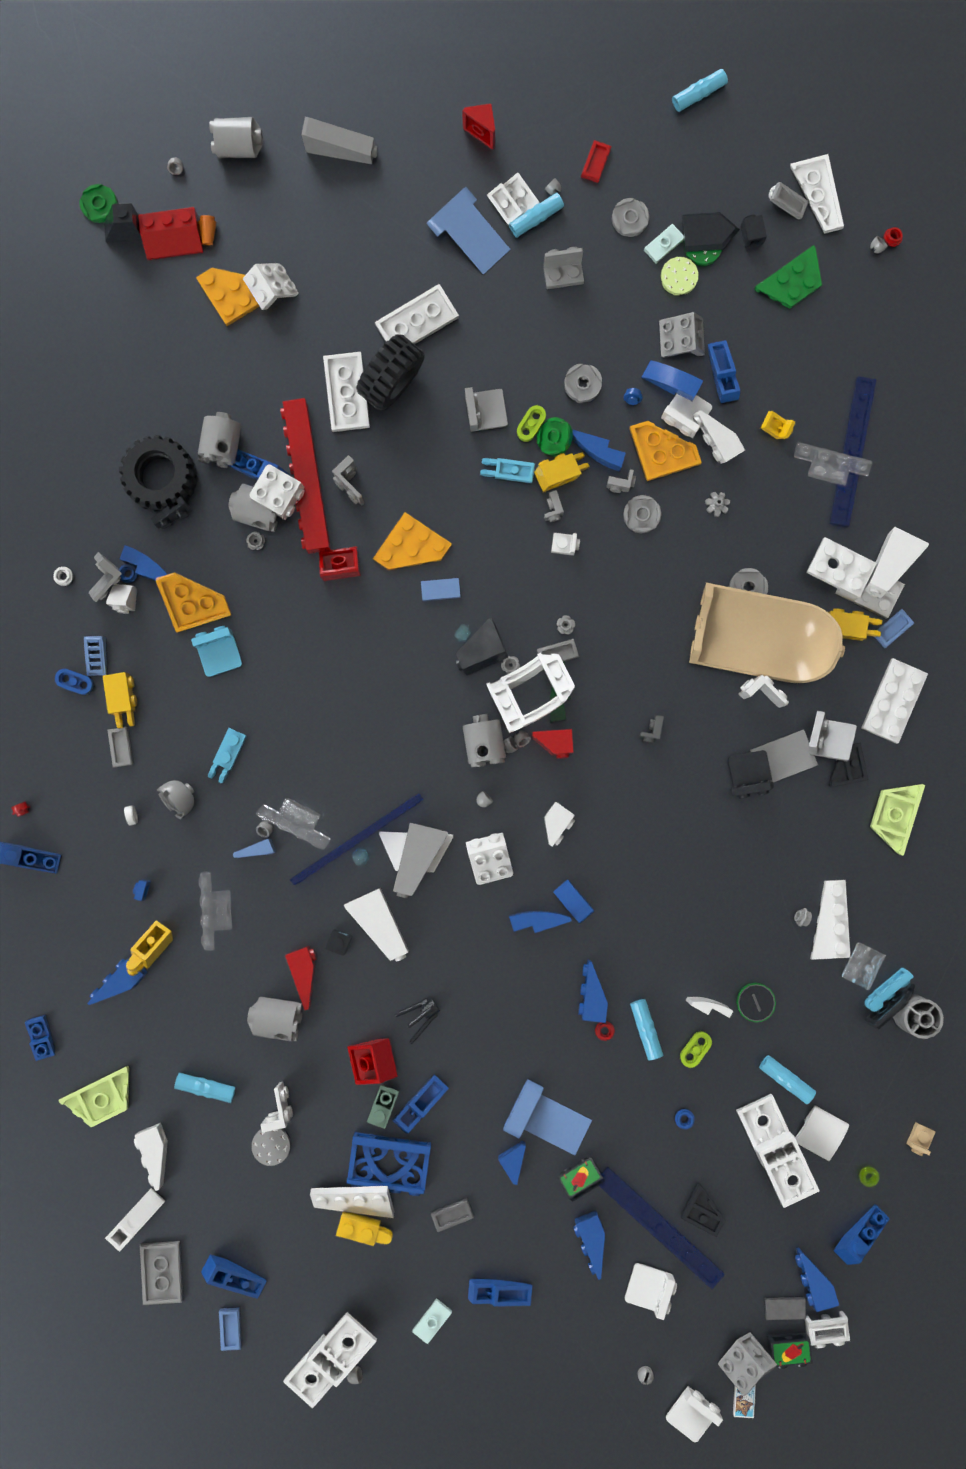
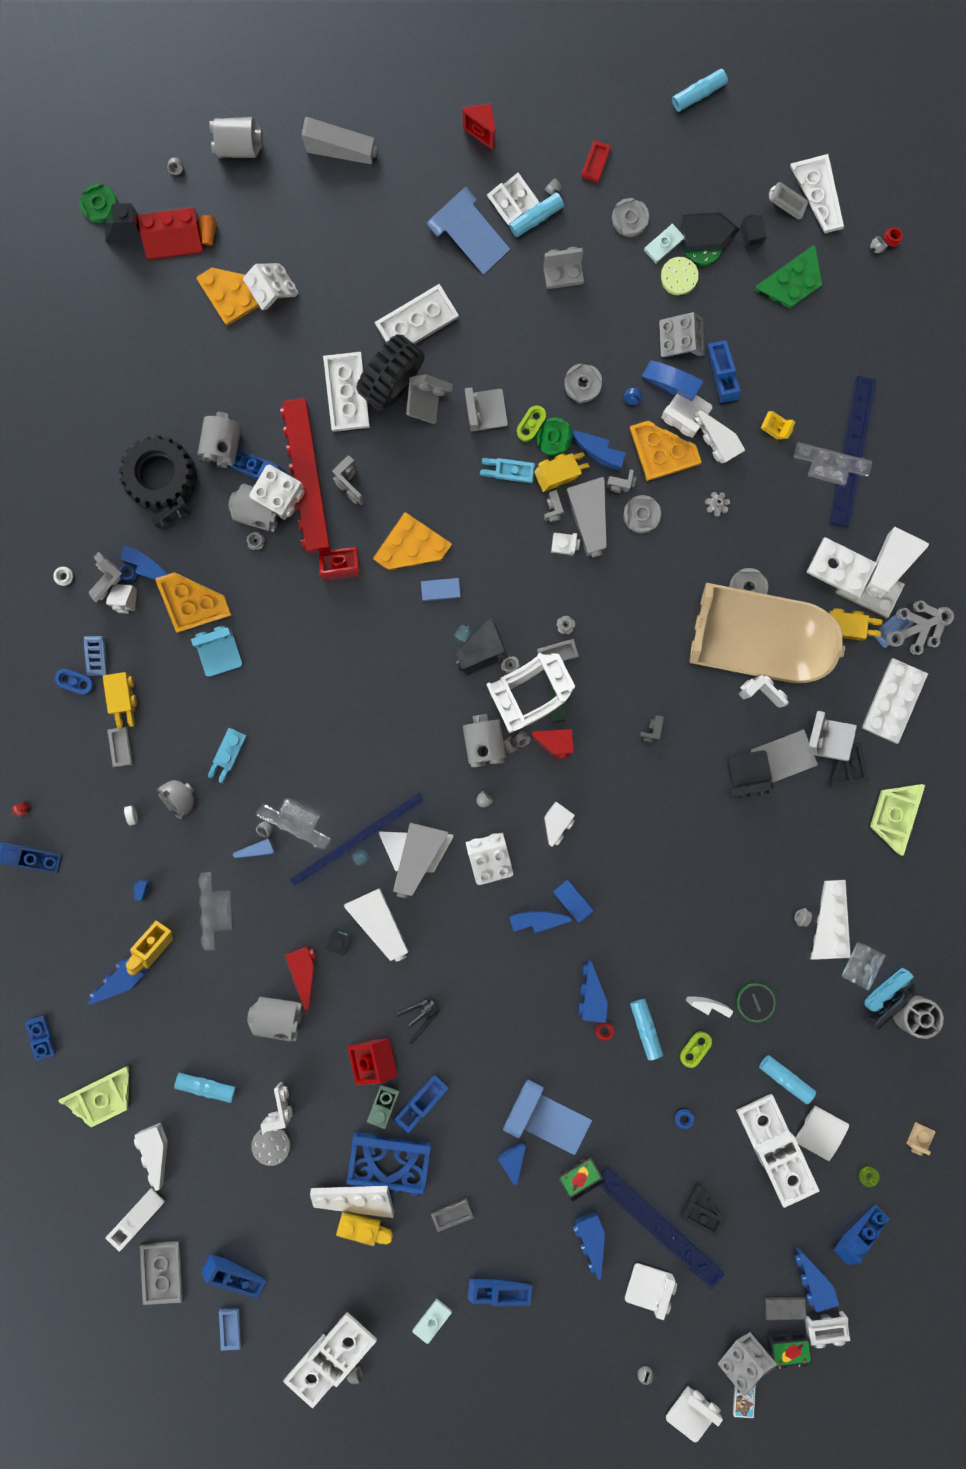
none -> light grey bracket [406,374,453,424]
none -> light grey slope [566,477,606,558]
none -> light grey plant [887,601,954,655]

